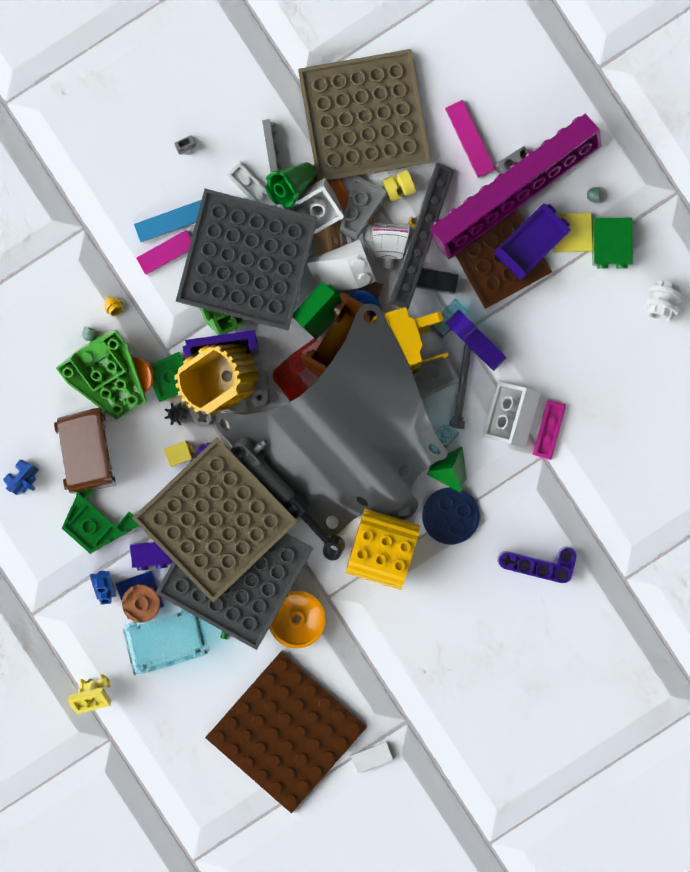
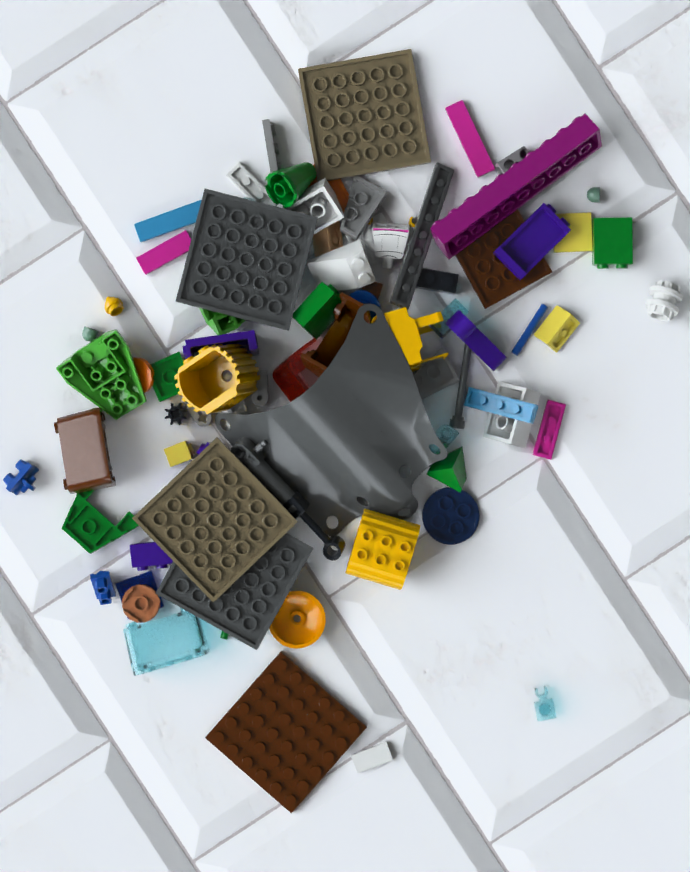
light yellow piece [68,674,112,714] -> none
flat silver slope [174,135,196,155] -> none
light yellow wheel [382,169,416,203] -> none
dark purple beam [497,547,577,583] -> none
none -> dark azure tile [464,387,539,424]
none -> blue bar [511,304,548,356]
none -> clear light blue plate [533,686,557,722]
none -> light yellow panel [534,305,580,353]

